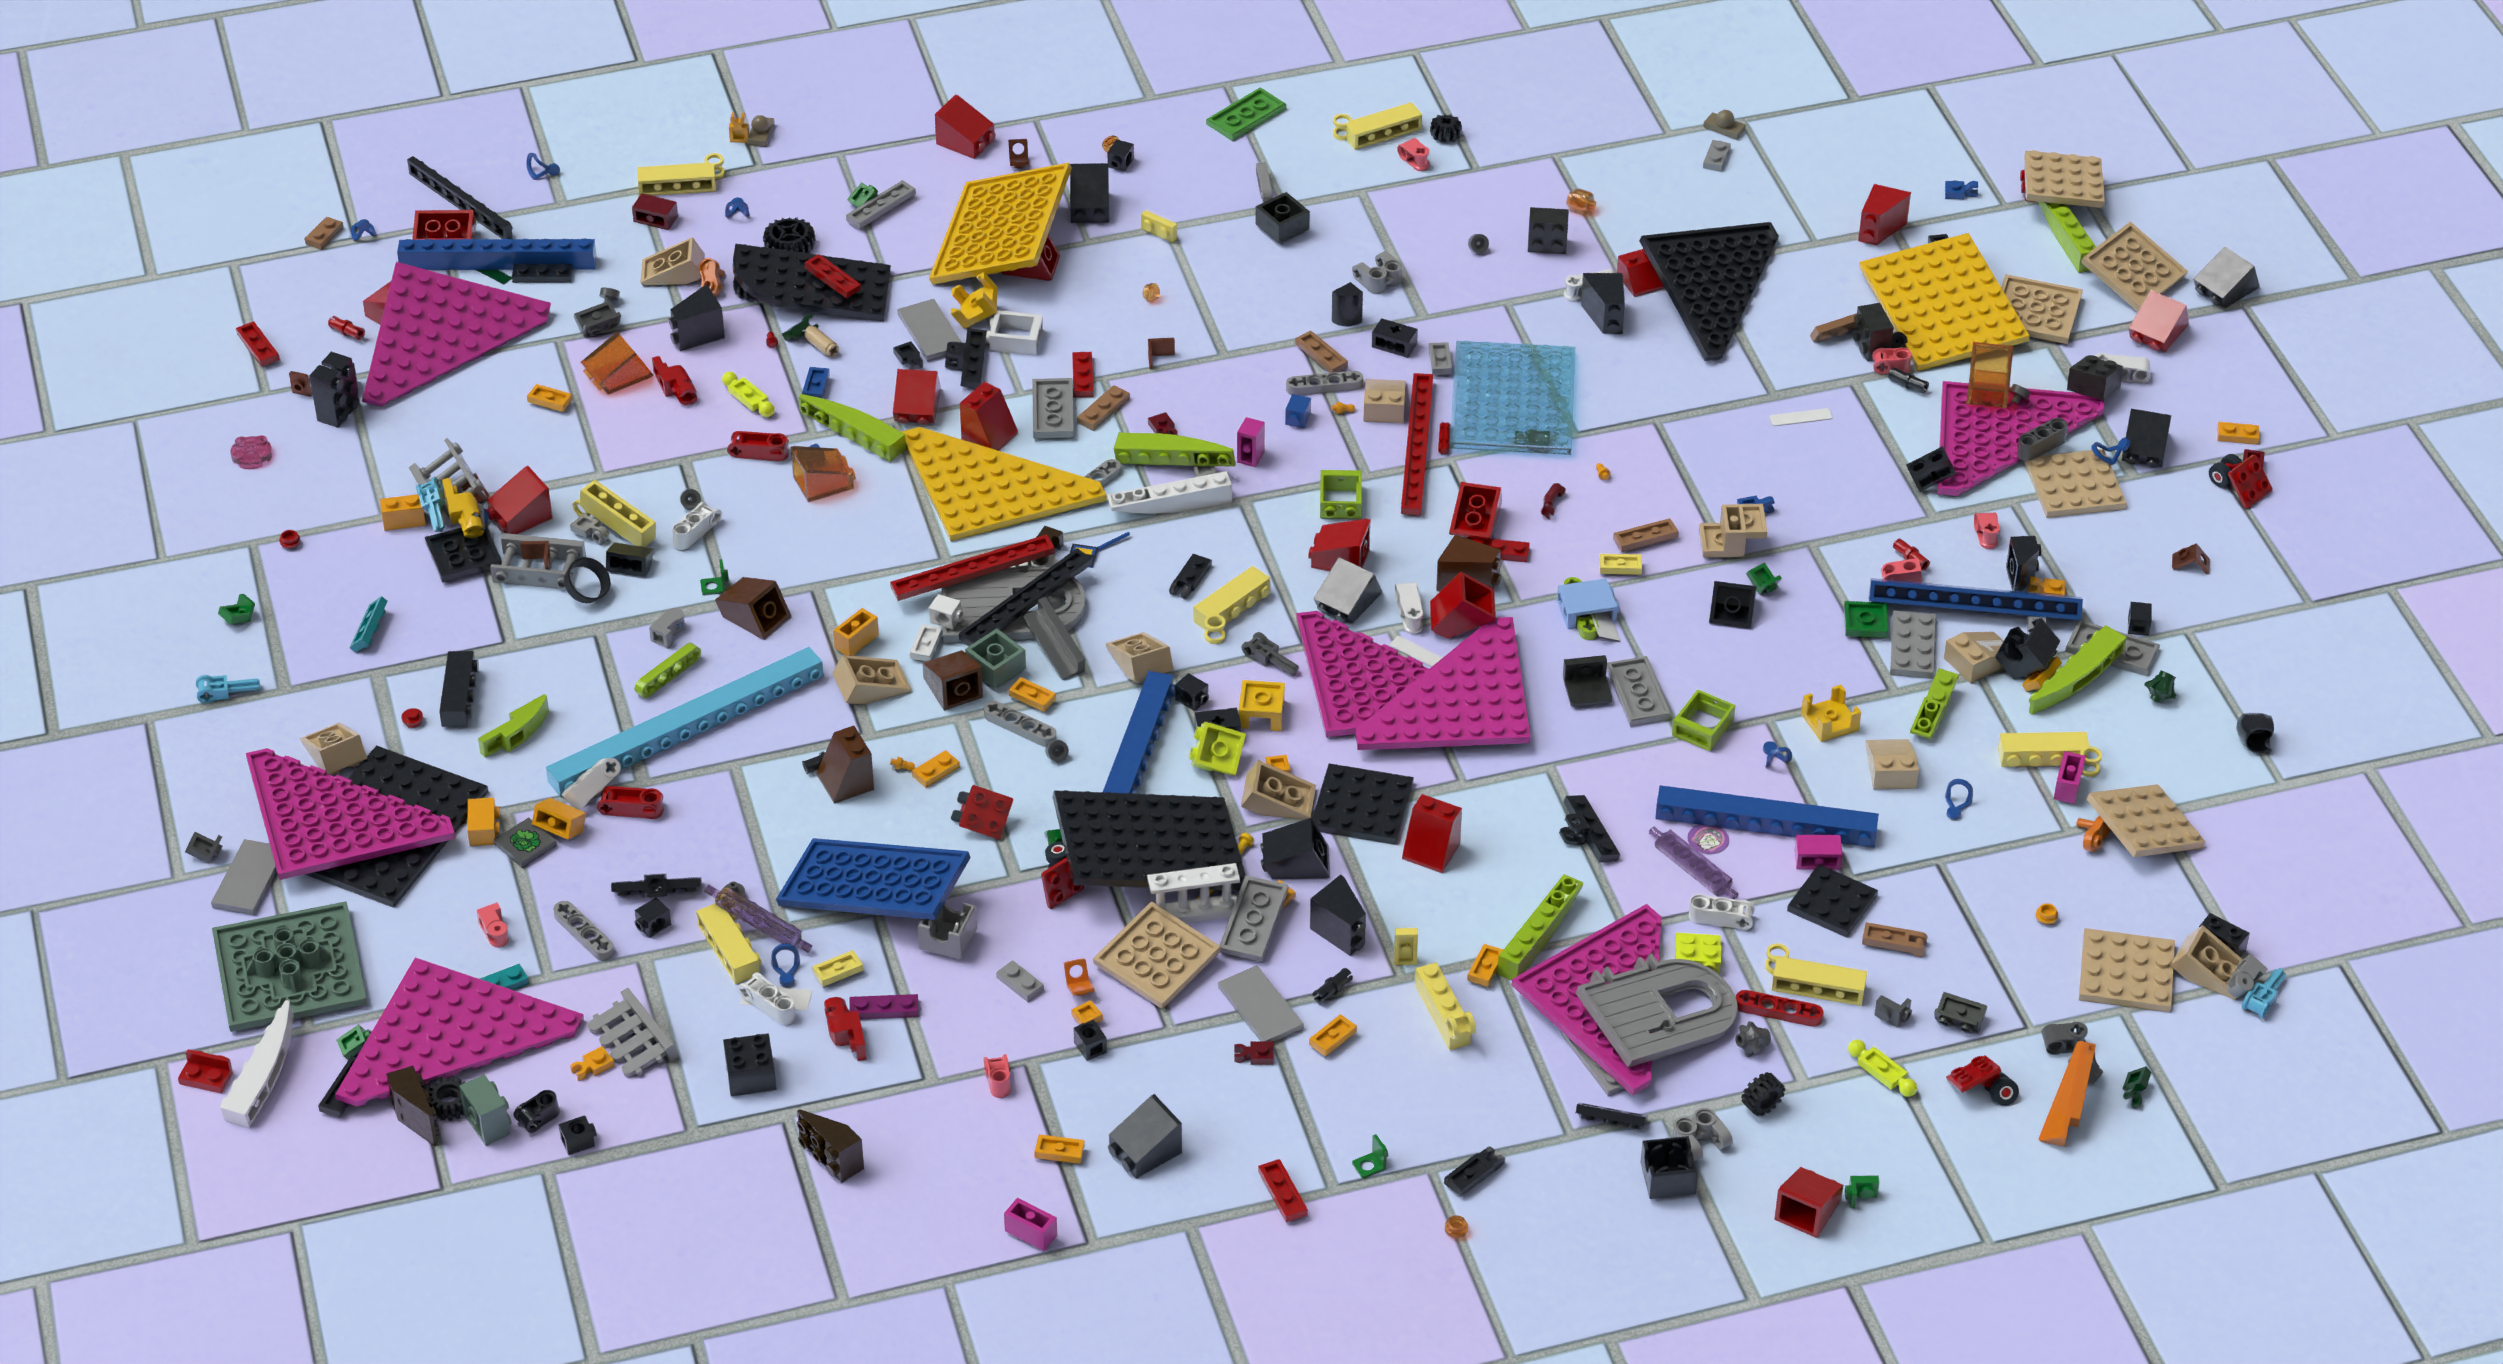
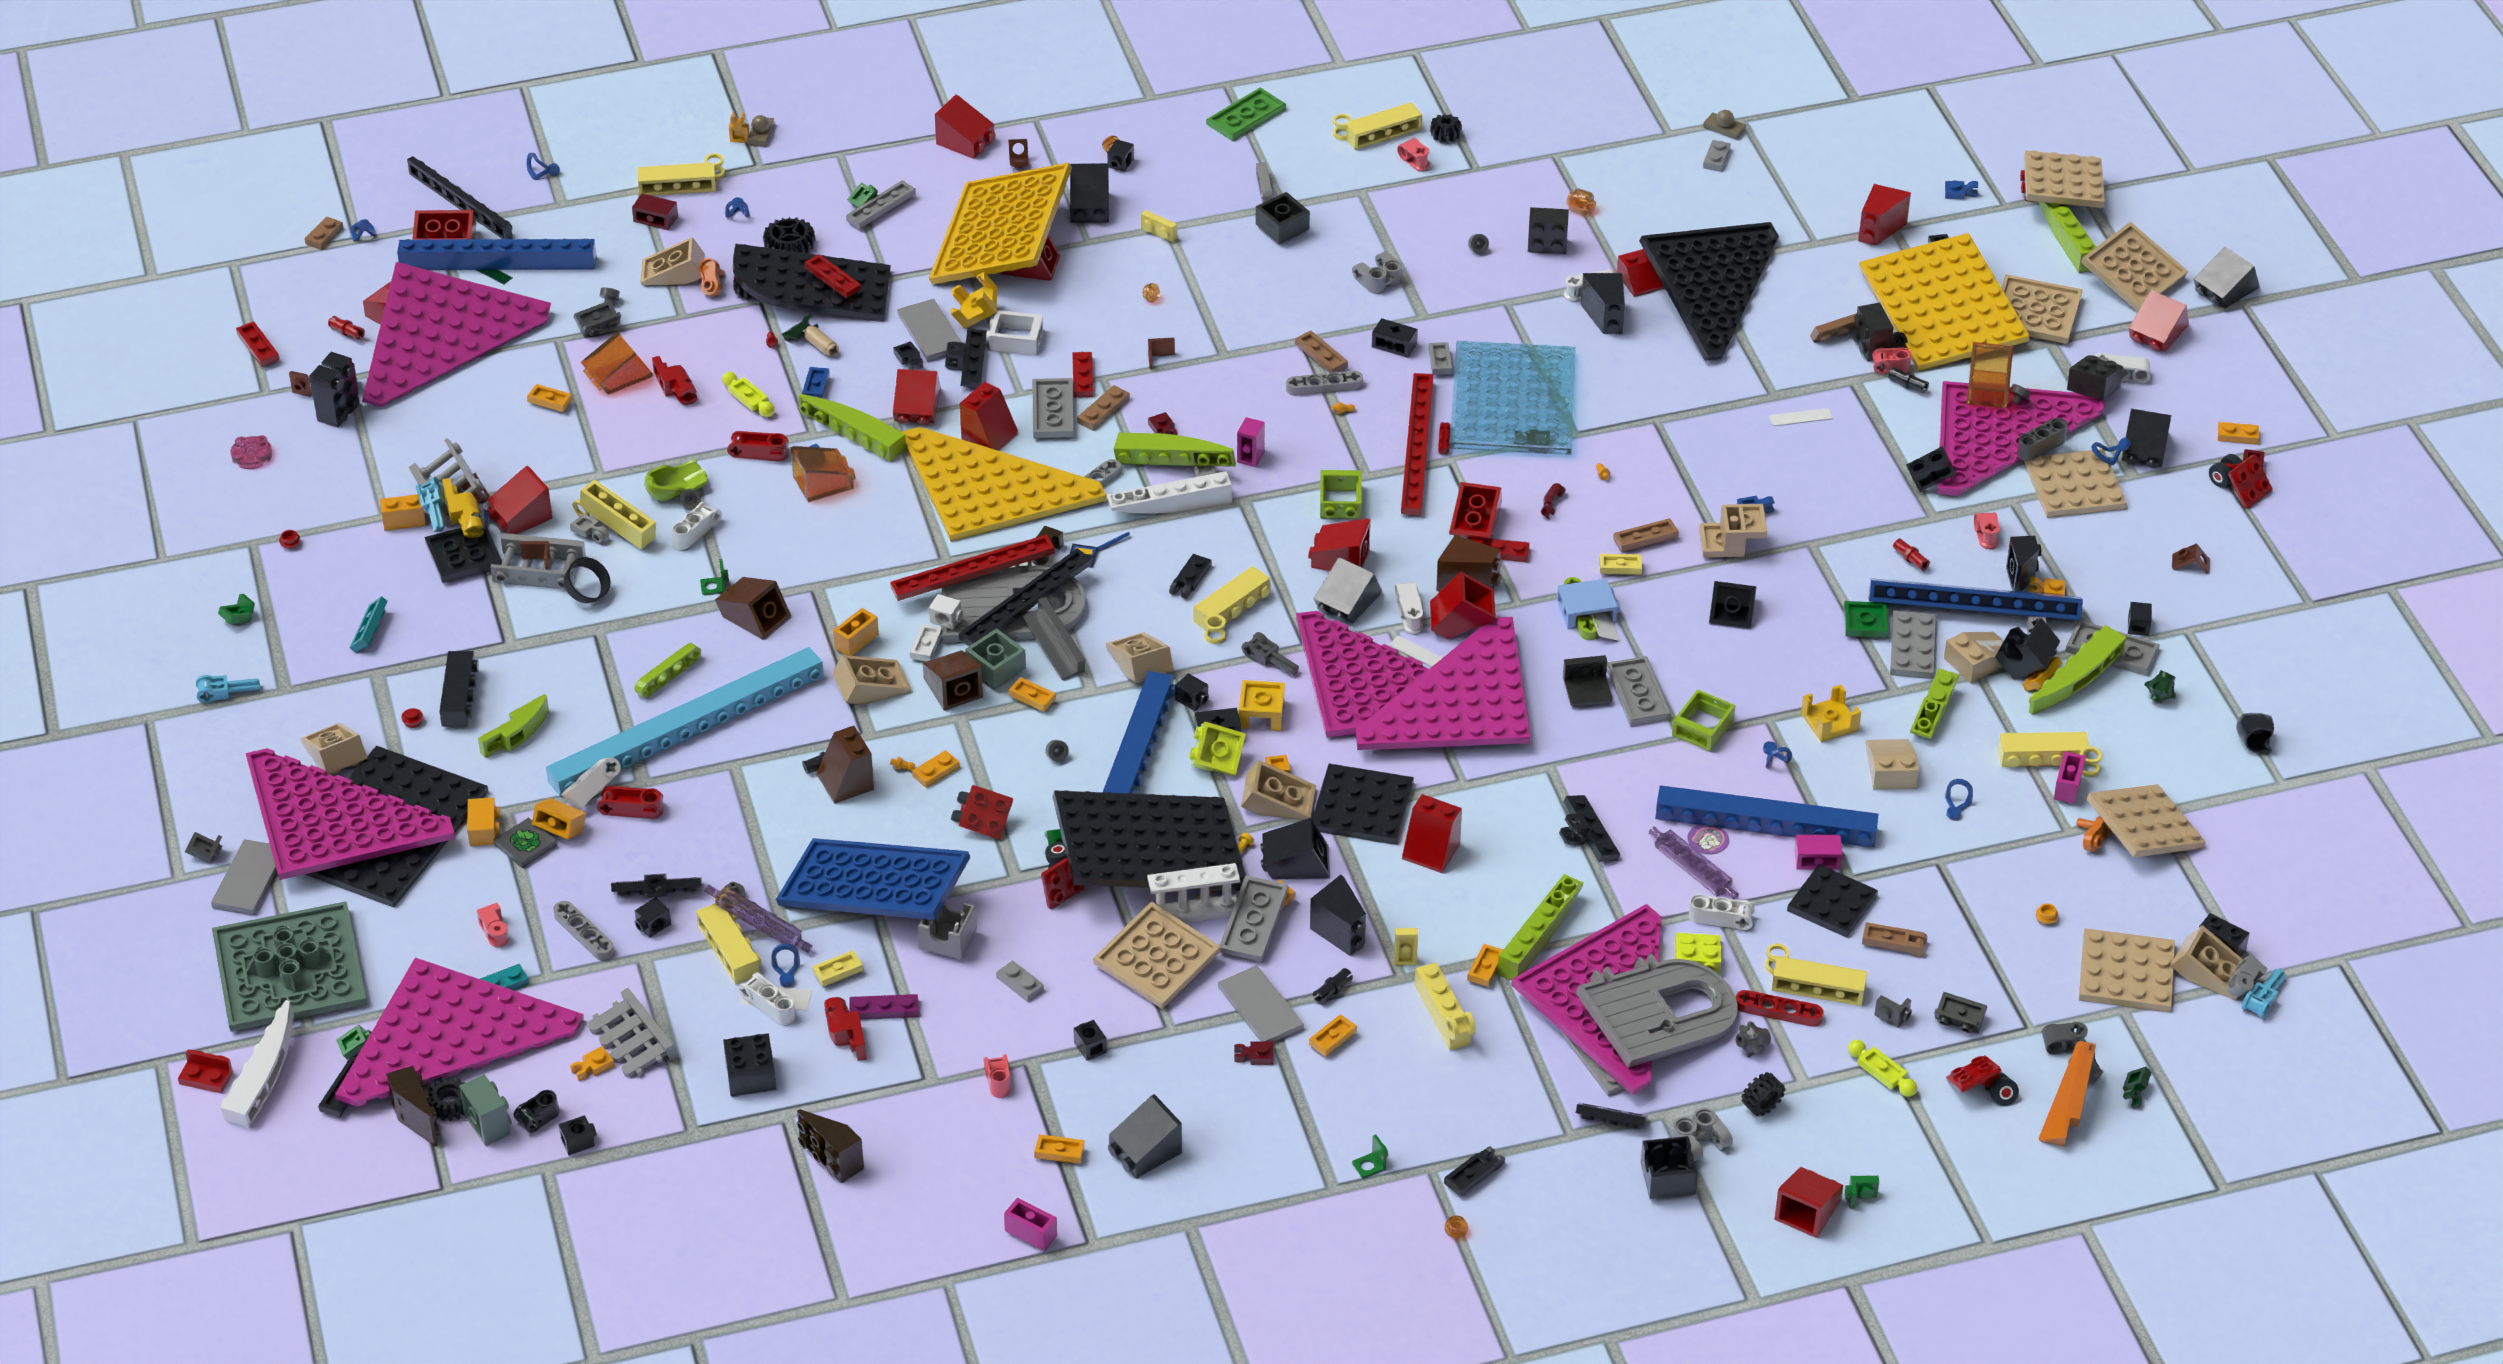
black plate [512,264,573,283] -> none
black brick [606,542,654,577] -> none
light grey leg [649,608,685,649] -> none
black slope [668,285,725,351] -> none
light grey beam [984,701,1057,747] -> none
orange bracket [1063,958,1095,996] -> none
light orange plate [1071,1000,1103,1025] -> none
red plate [1258,1159,1308,1222] -> none
blue brick [1285,394,1311,428] -> none
black brick [1332,282,1363,327] -> none
tan slope [1363,379,1406,423] -> none
green bracket [1746,562,1782,594] -> none
coral leg [1881,558,1922,583] -> none
none -> lime hair [644,459,708,501]

